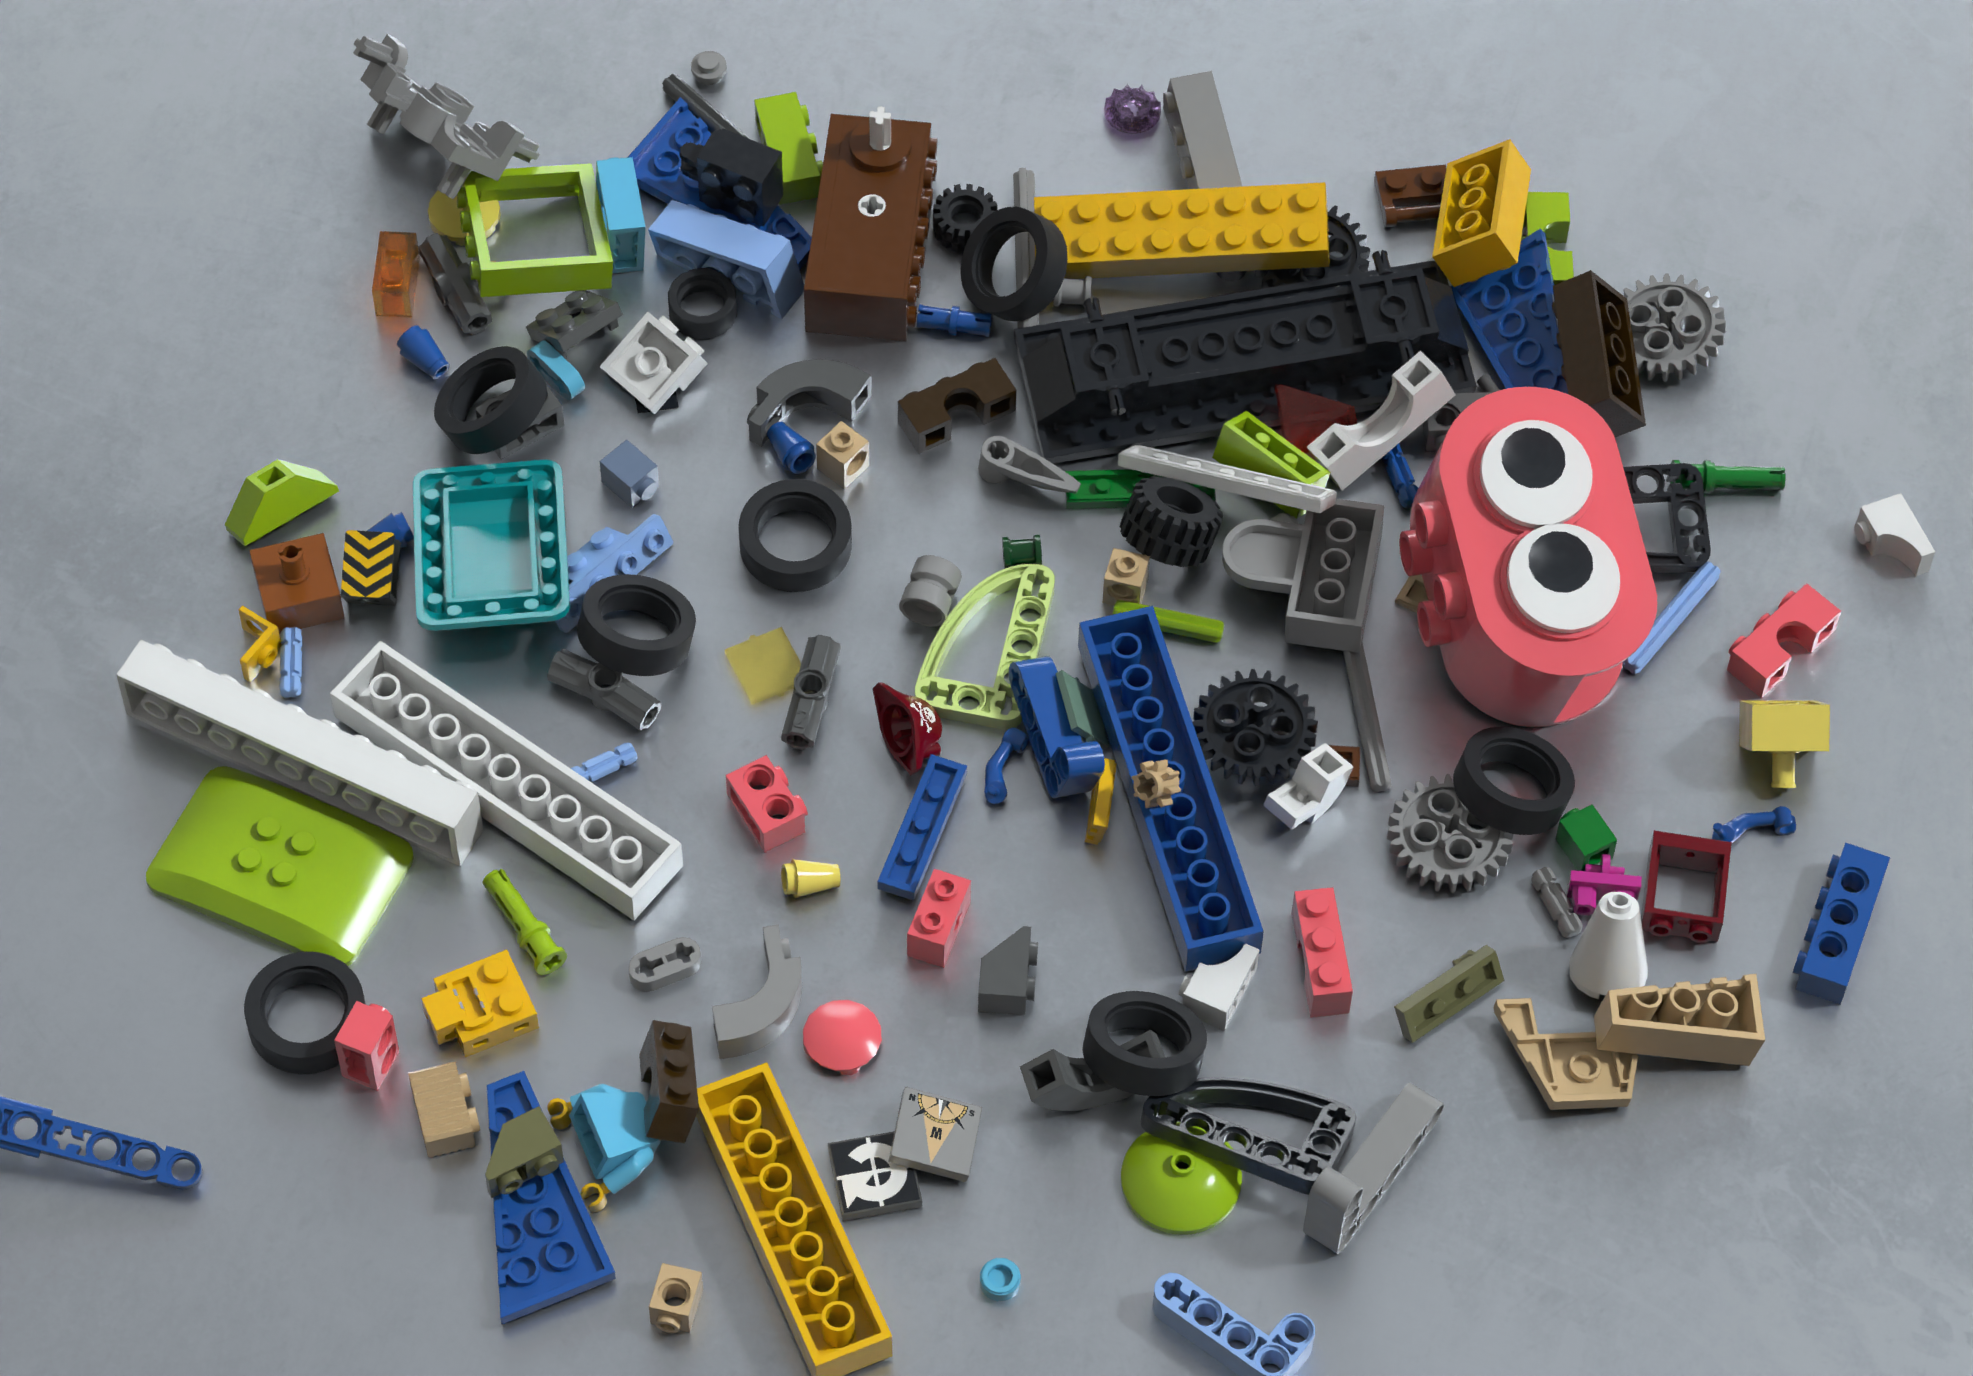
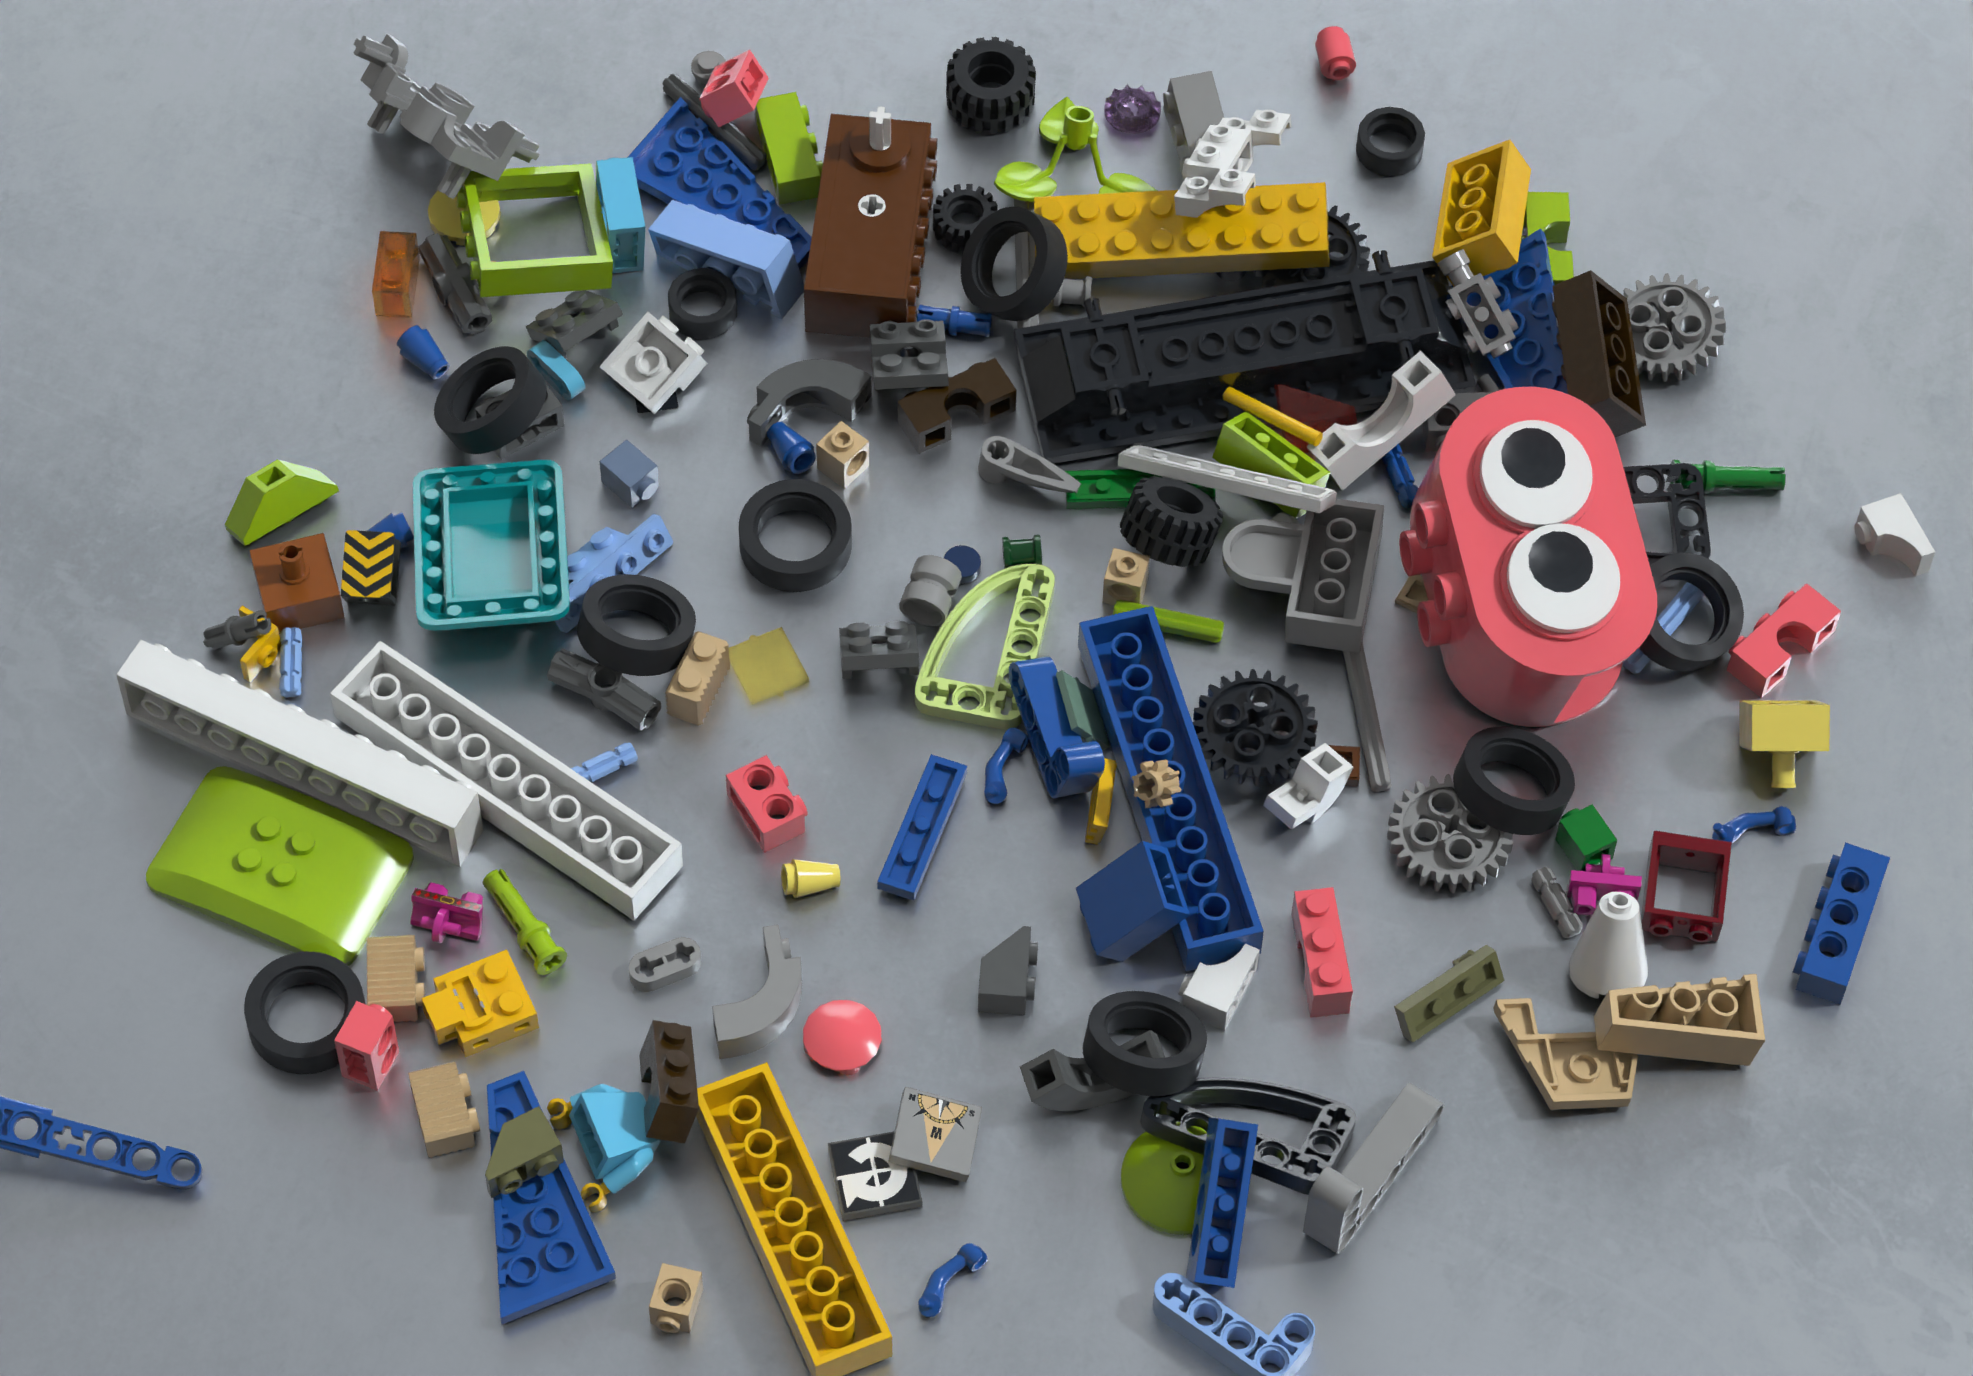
black hinge [679,128,783,227] -> none
dark grey piece [781,634,841,750] -> none
dark red hat [872,682,942,776] -> none
coral brick [907,869,971,968] -> none
medium azure tile [980,1258,1021,1301] -> none
reddish brown plate [1374,164,1446,227] -> none
none -> dark grey axle [203,610,271,649]
none -> tan brick [367,935,425,1023]
none -> dark pink hips [410,882,483,943]
none -> tan brick [665,631,730,726]
none -> coral brick [699,50,769,127]
none -> dark grey piece [839,621,919,679]
none -> dark grey brick [870,319,949,390]
none -> blue piece [918,1243,988,1317]
none -> dark blue tile [944,545,981,584]
none -> black tyre [946,37,1036,134]
none -> lime plant [994,97,1158,202]
none -> blue brick [1076,841,1190,962]
none -> white bracket [1174,110,1291,218]
none -> blue brick [1186,1118,1258,1288]
none -> yellow bar [1223,387,1323,447]
none -> coral brick [1315,26,1356,80]
none -> black tyre [1356,107,1425,177]
none -> light grey brick [1438,249,1519,359]
none -> black tyre [1639,553,1744,671]

